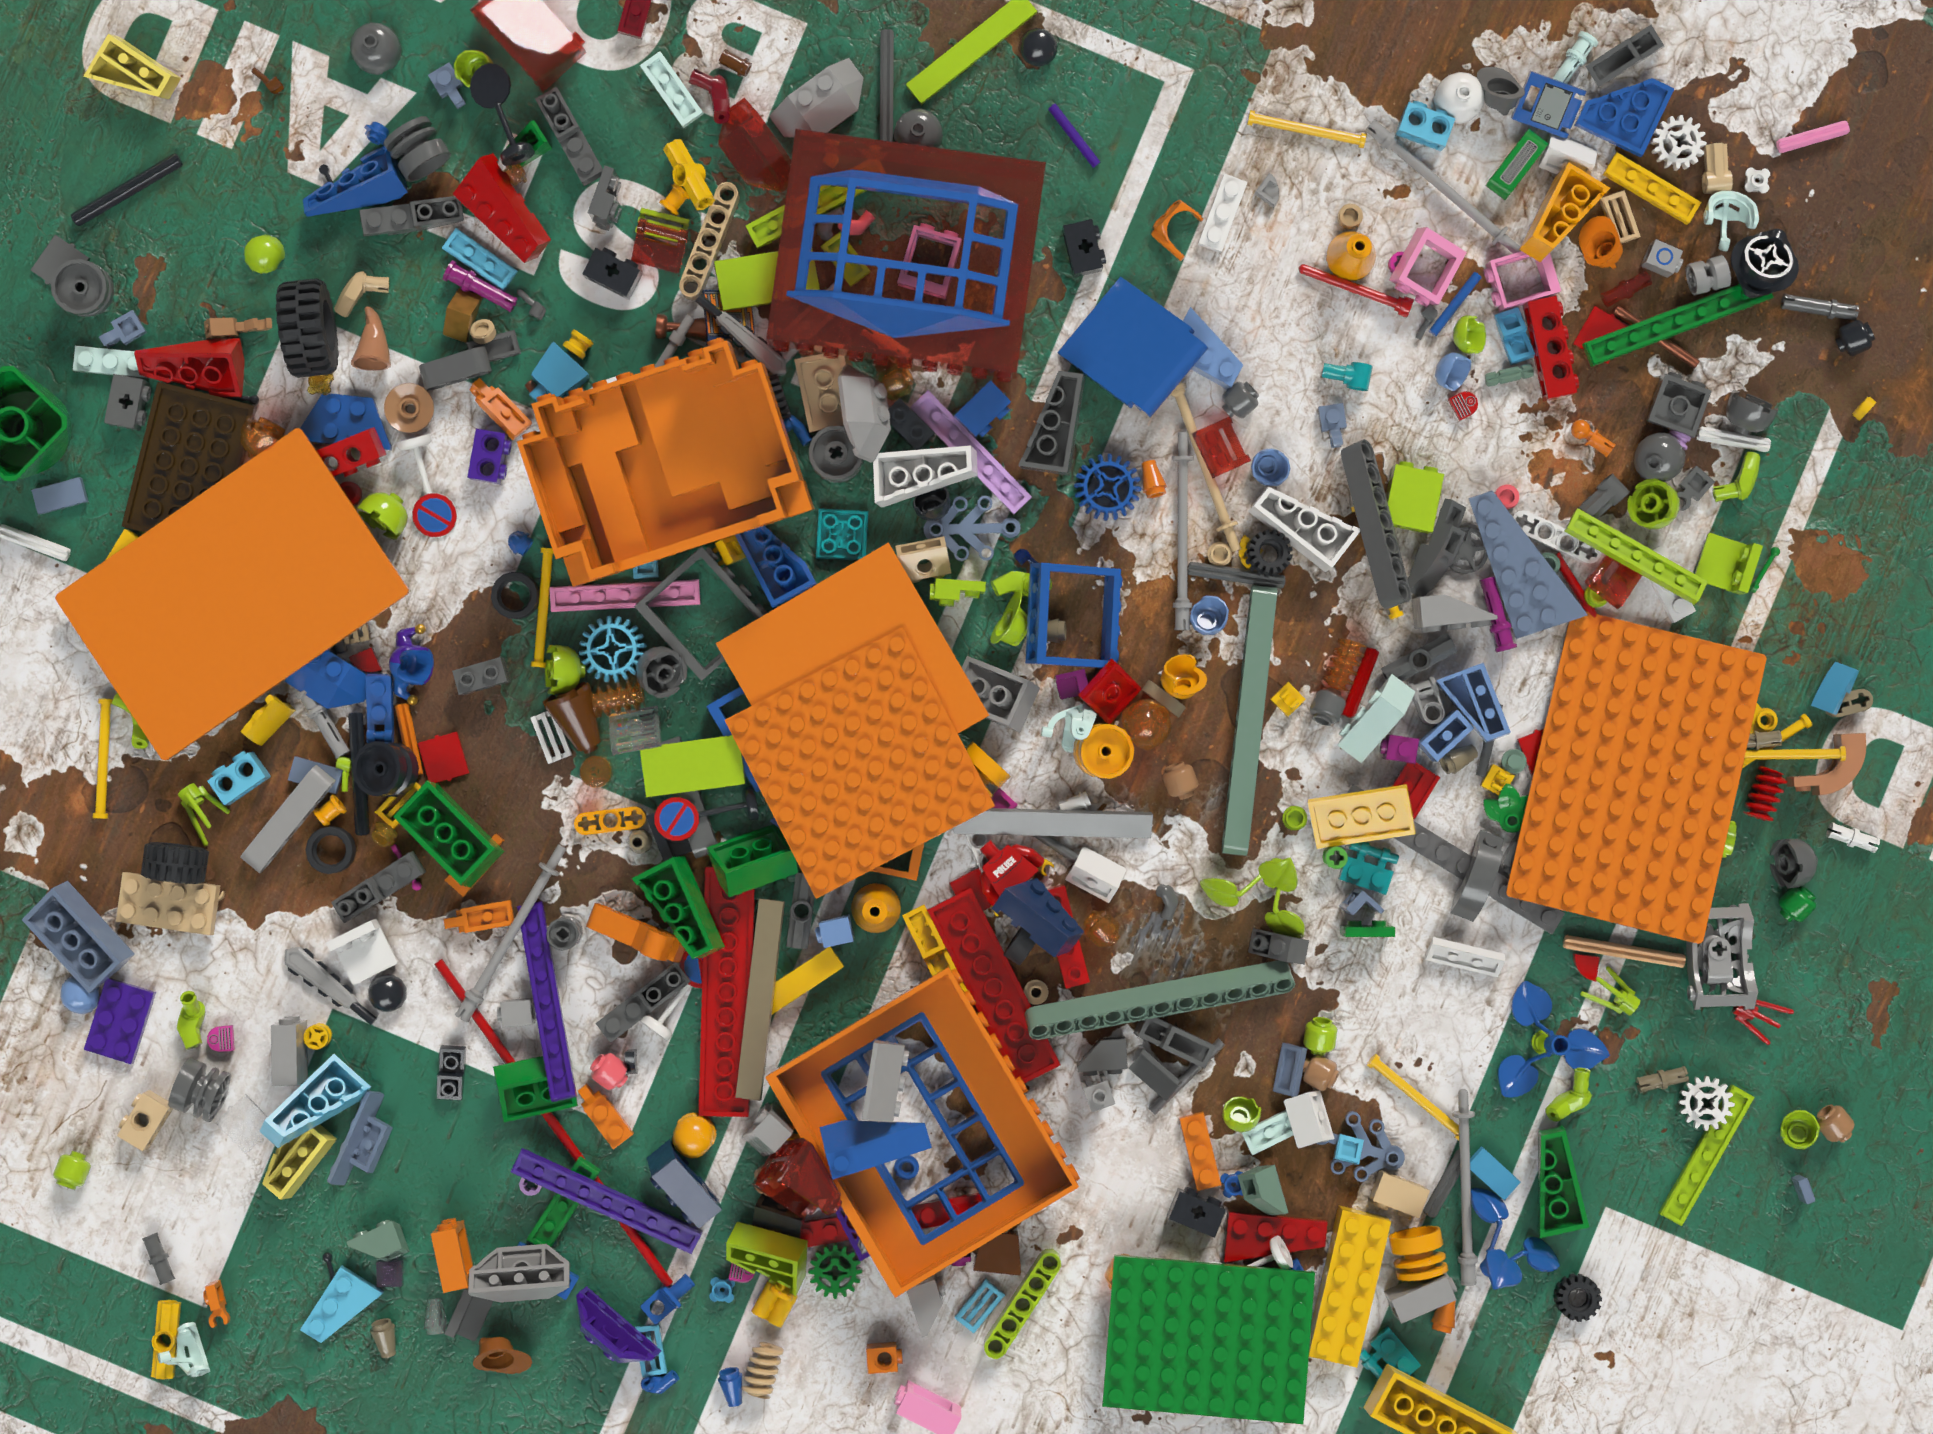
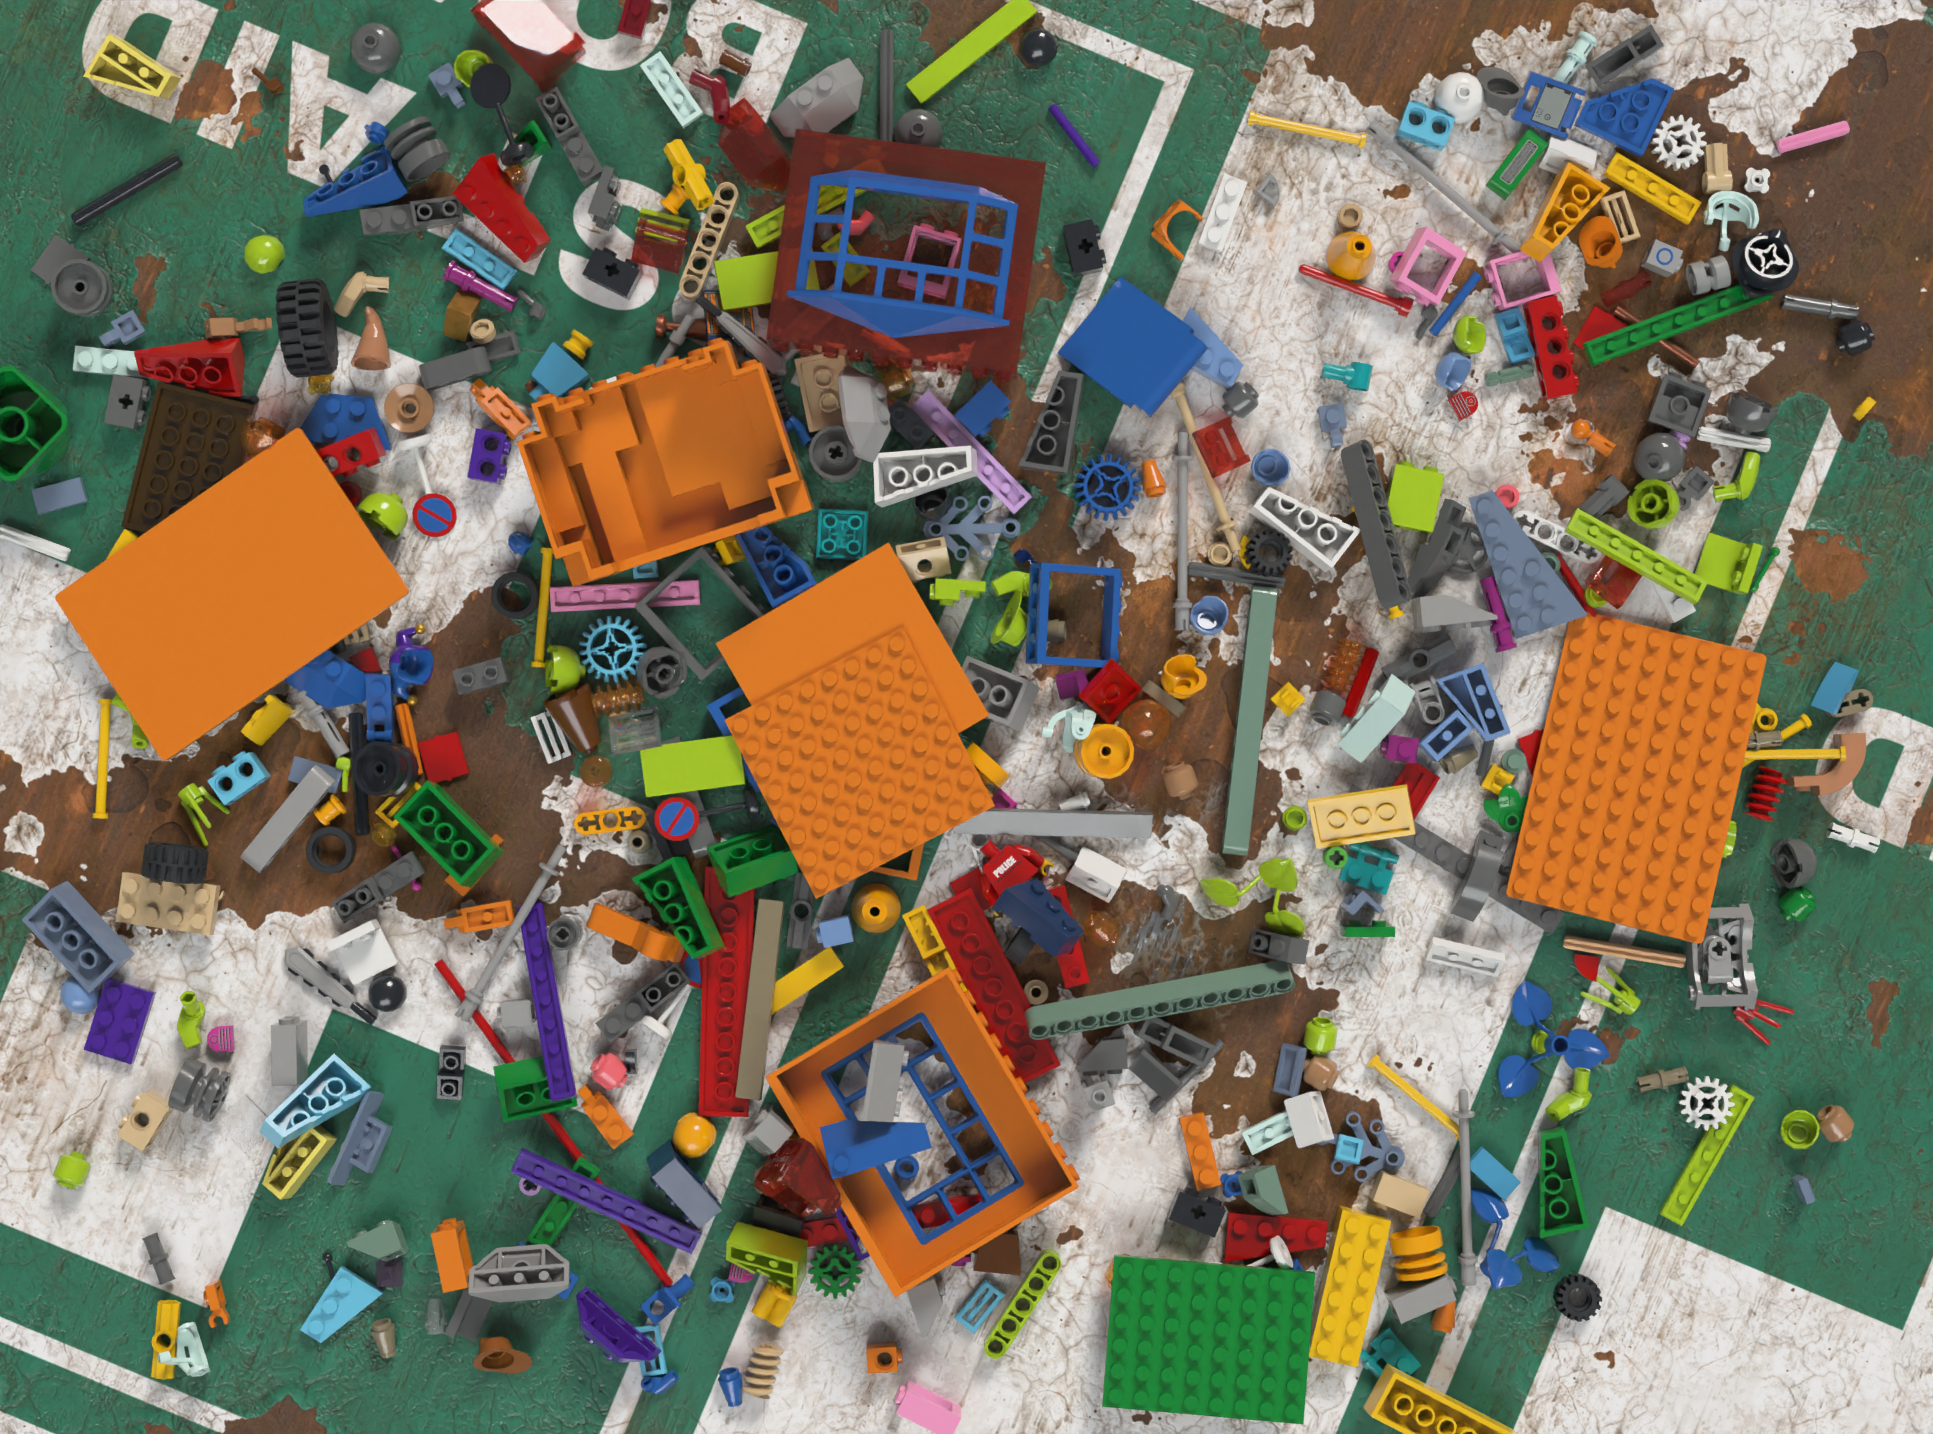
yellow wheel [303,1023,332,1050] -> none
lime hair [1222,1097,1261,1132] -> none

